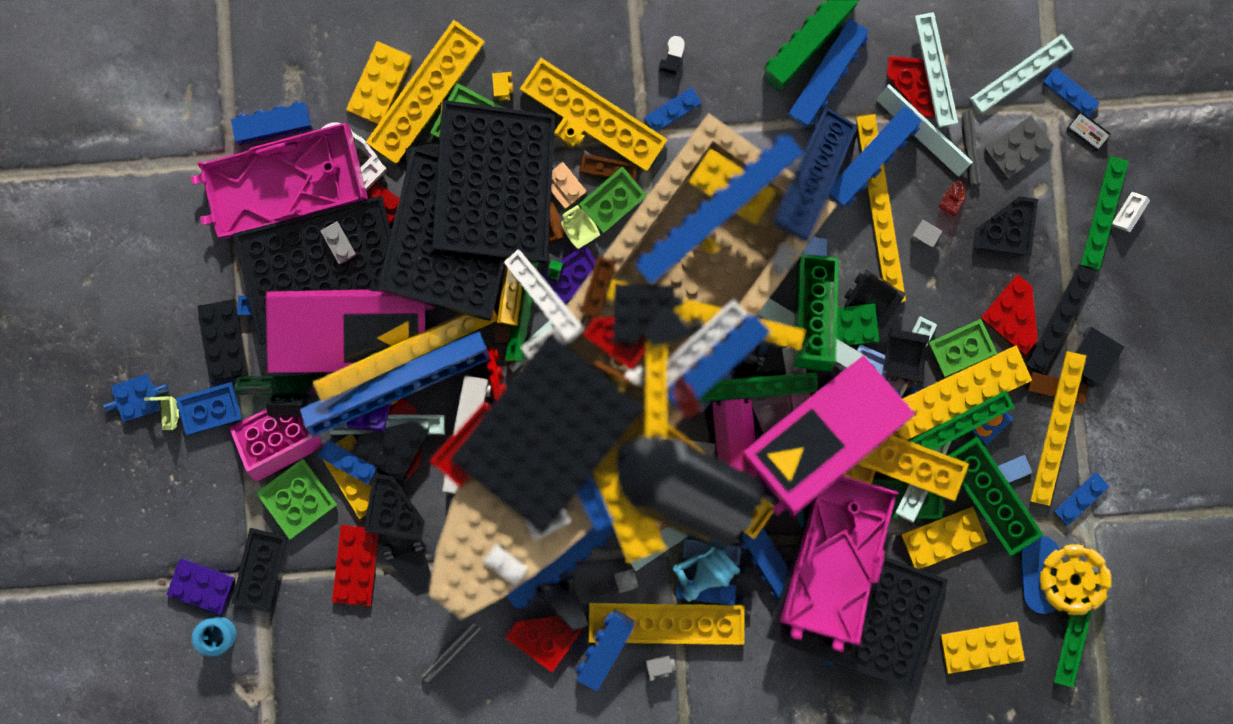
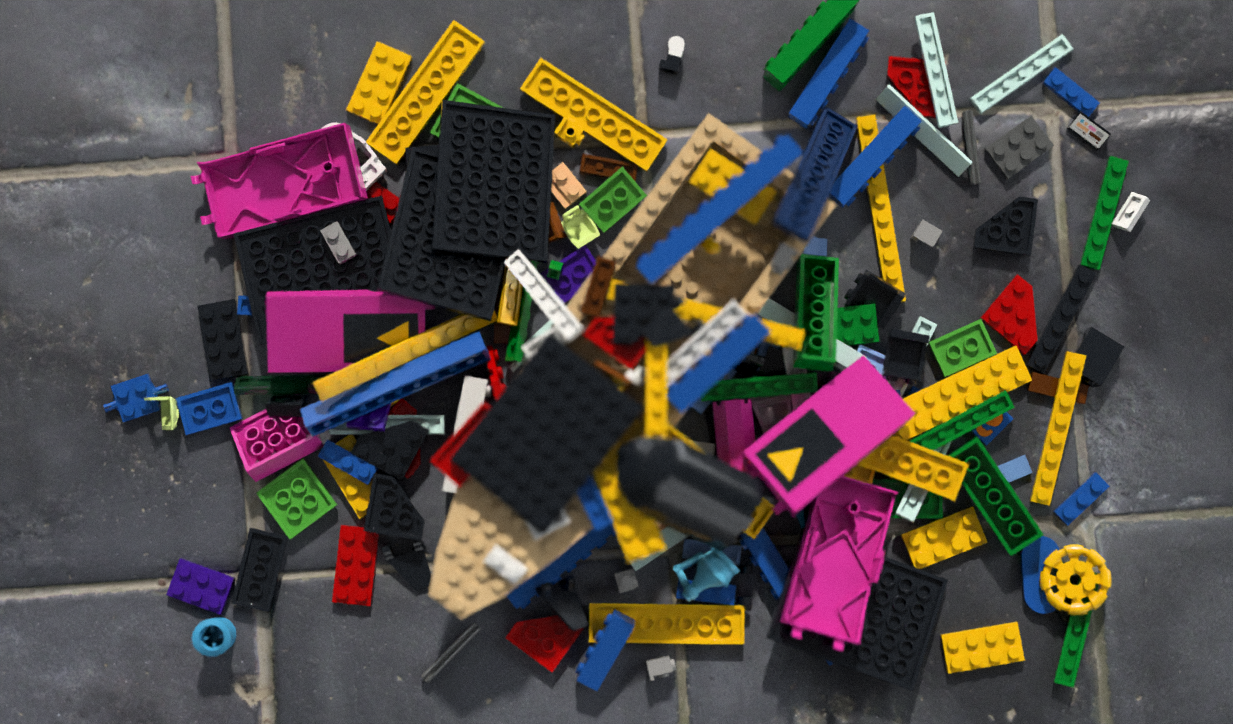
blue brick [231,102,313,145] -> none
yellow brick [492,72,513,102] -> none
blue plate [644,87,702,132] -> none
clear red plate [674,377,702,418] -> none
clear red plate [938,180,966,217] -> none

